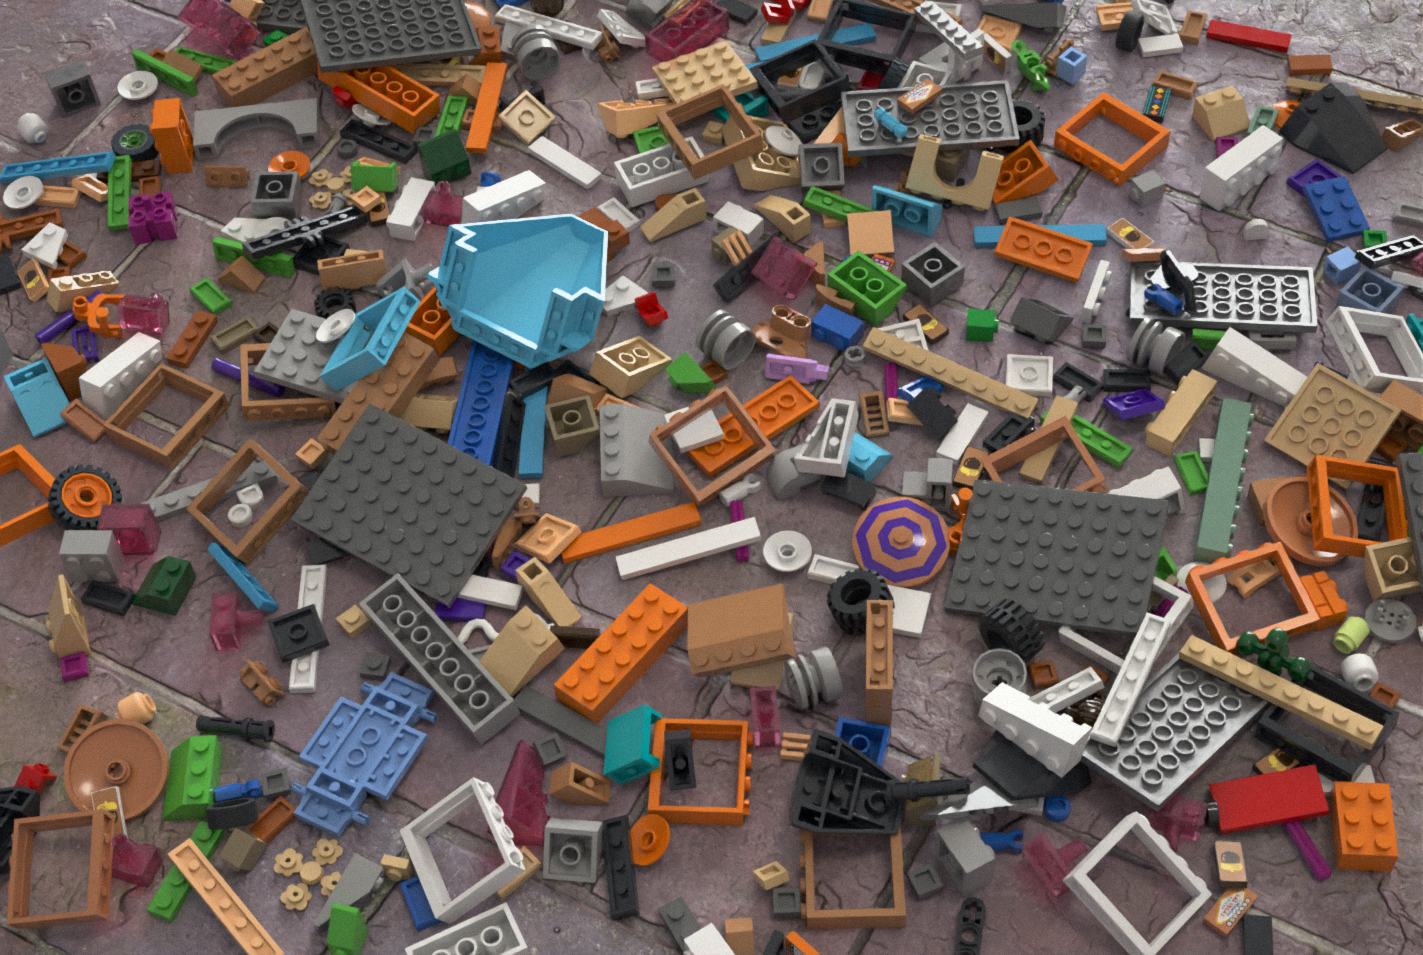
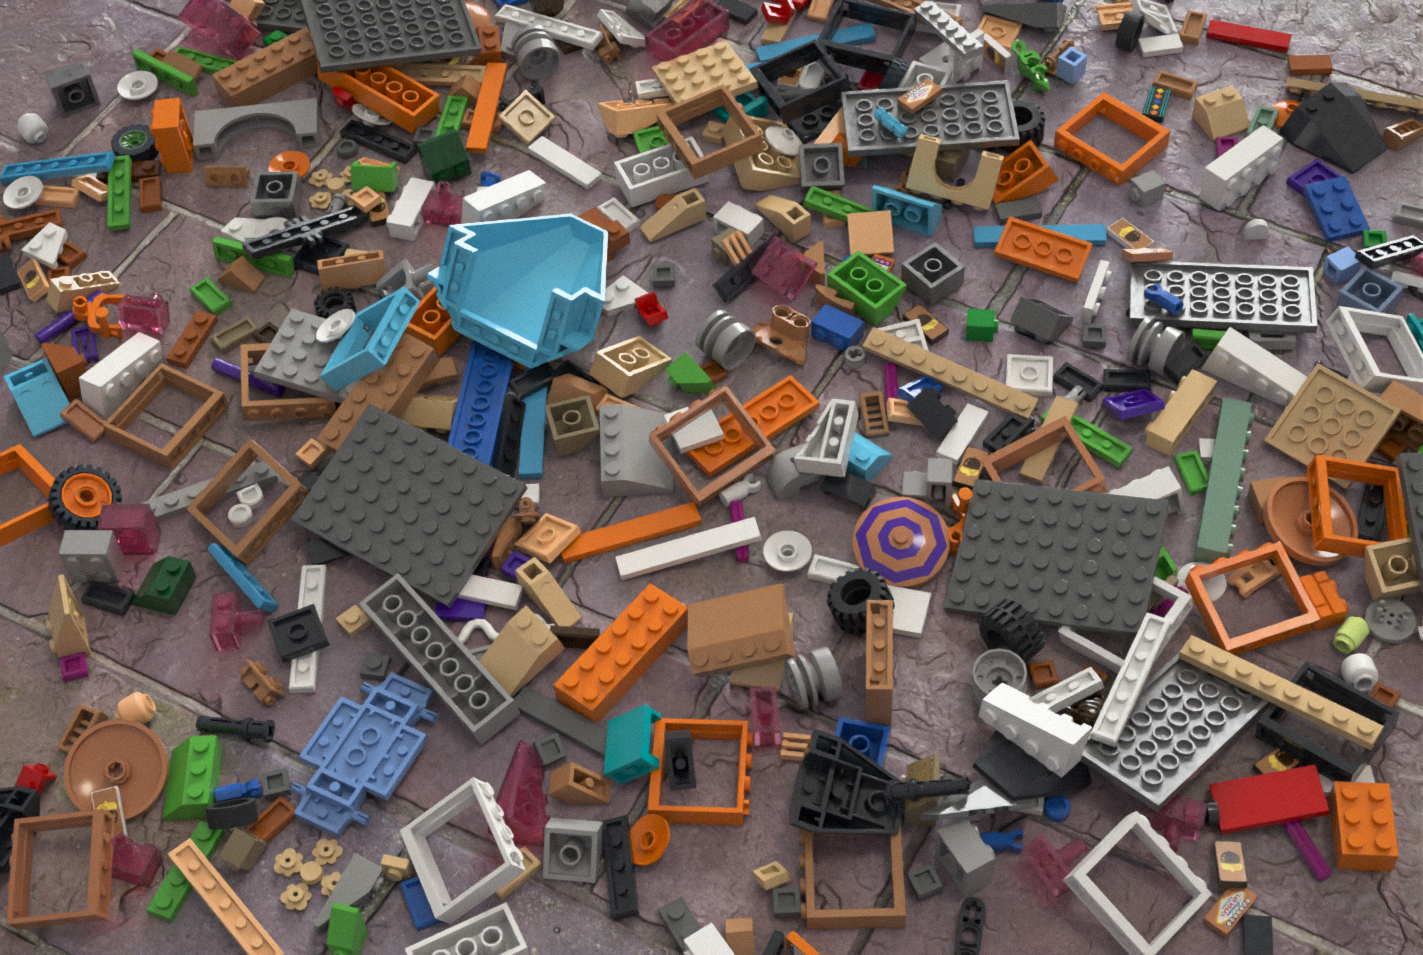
magenta brick [128,191,177,245] -> none
lavender hinge [765,354,829,384] -> none
black piece [1151,249,1199,313] -> none
dark green gear [1236,628,1312,681] -> none

